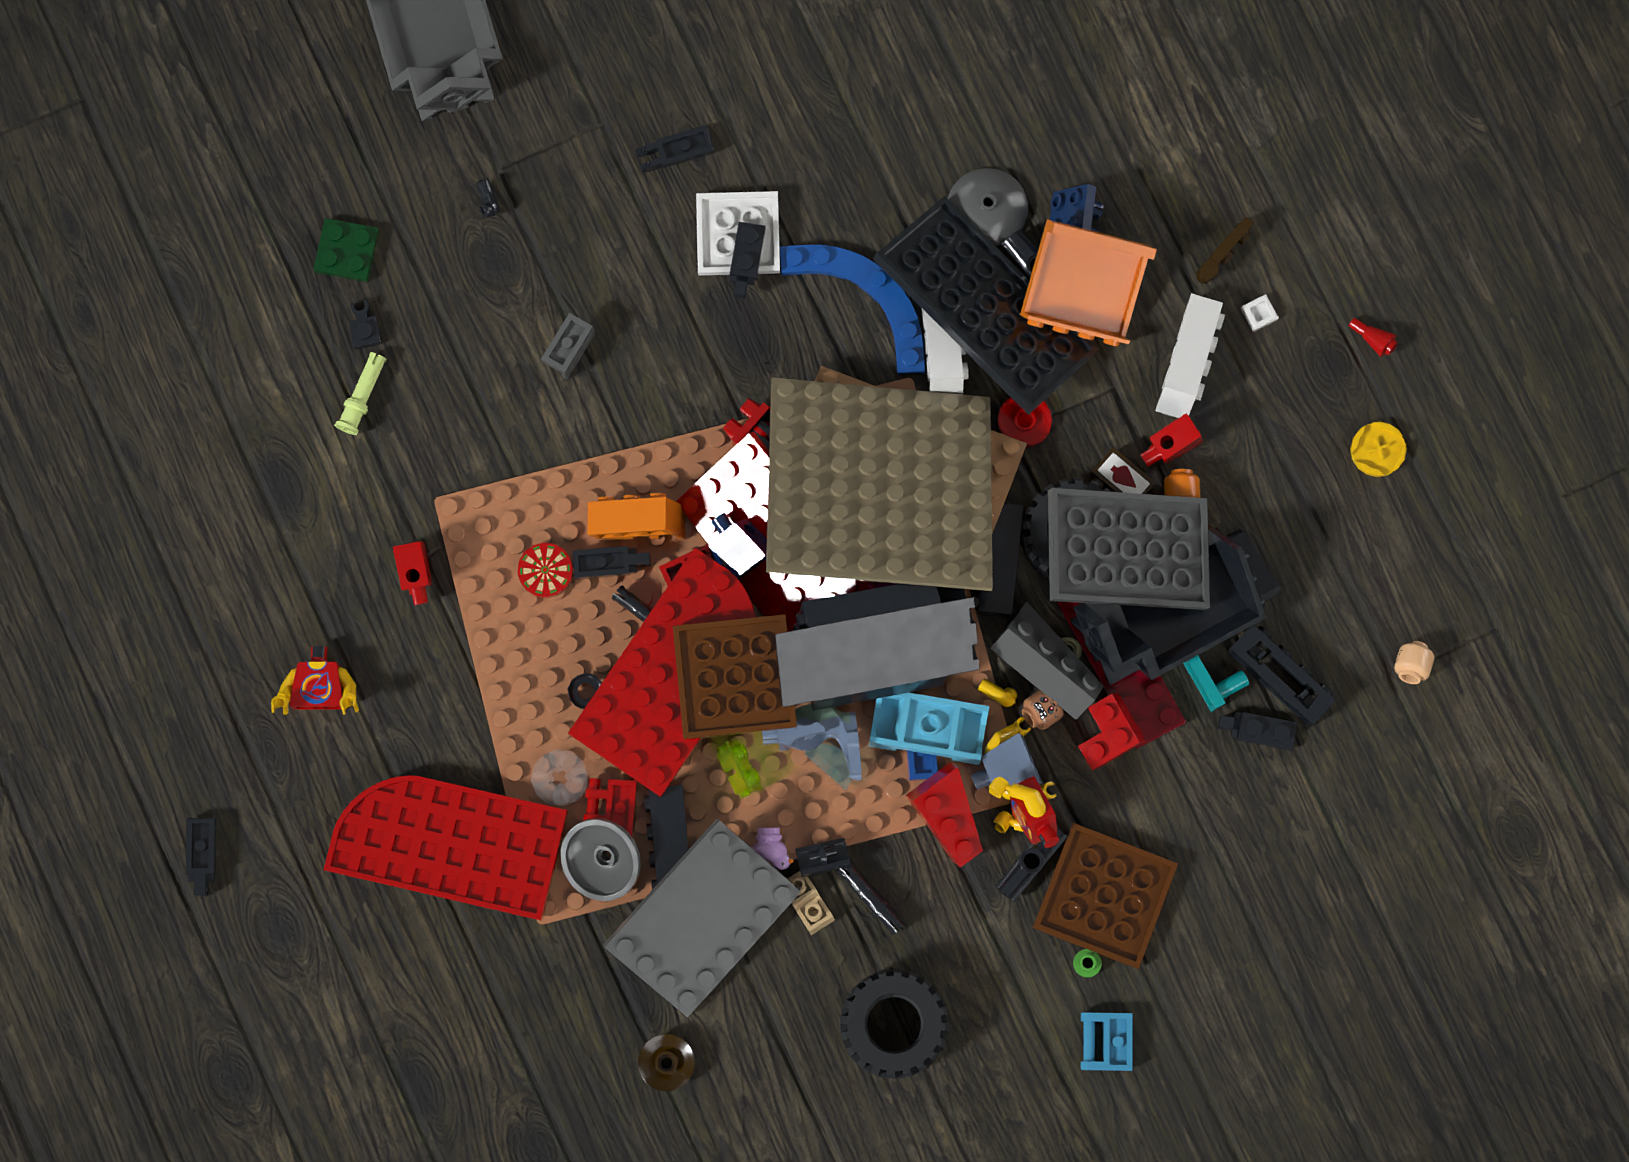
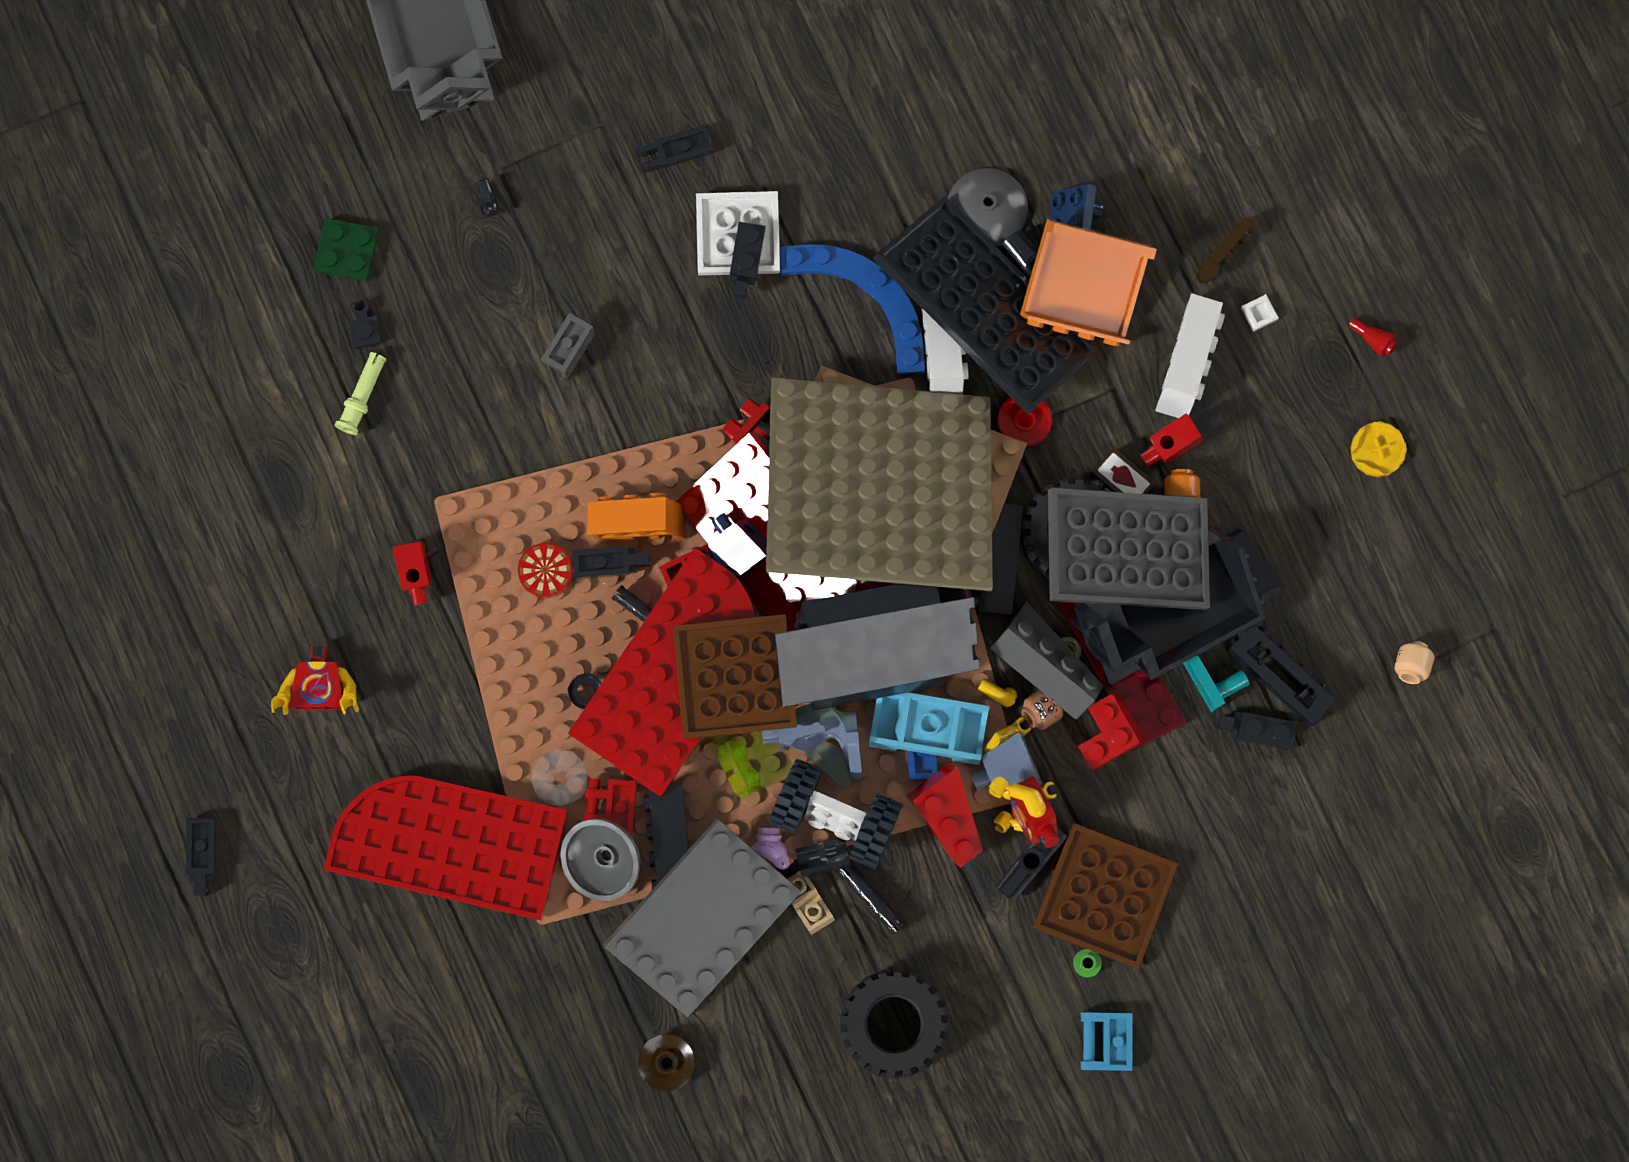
none -> black plate [769,758,903,869]

